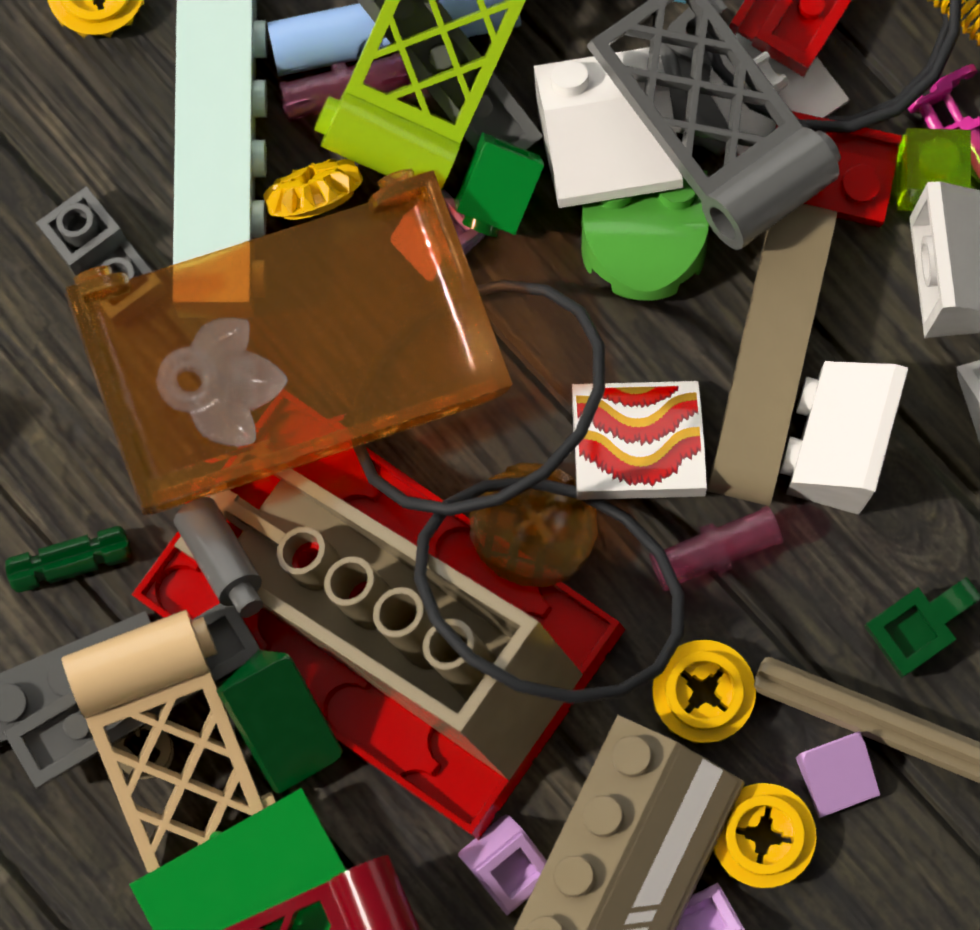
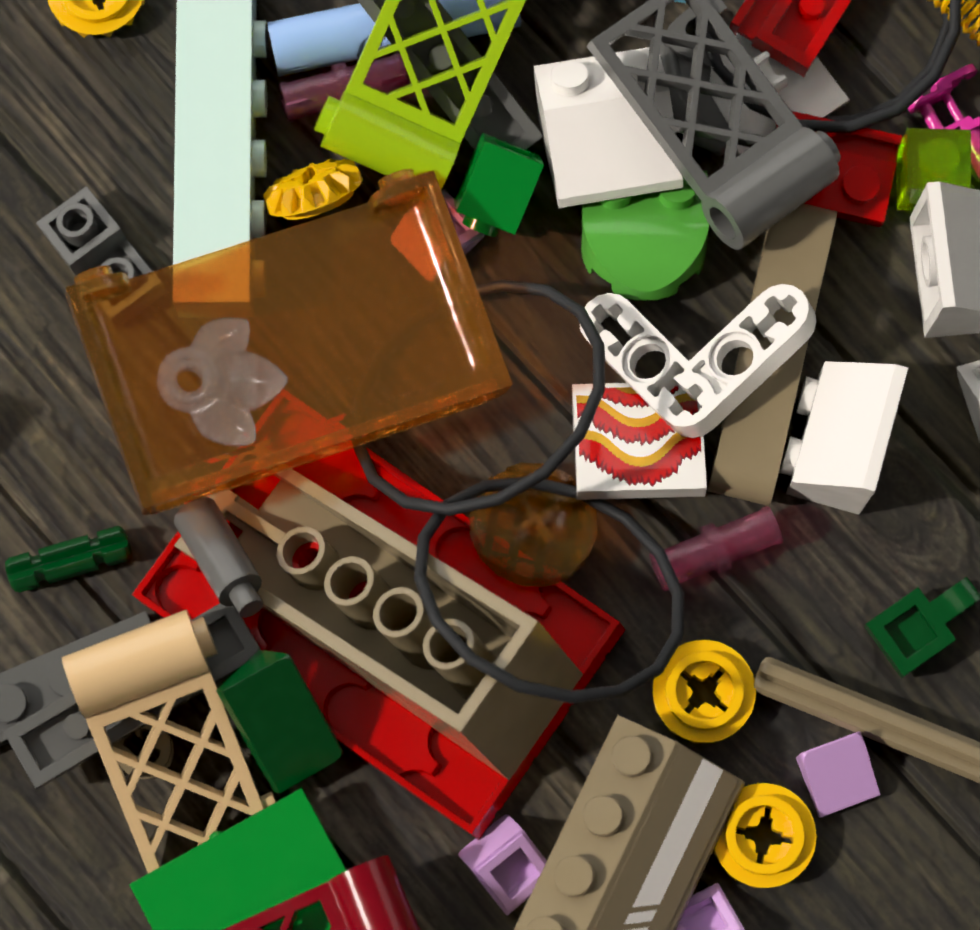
none -> white beam [580,284,816,438]

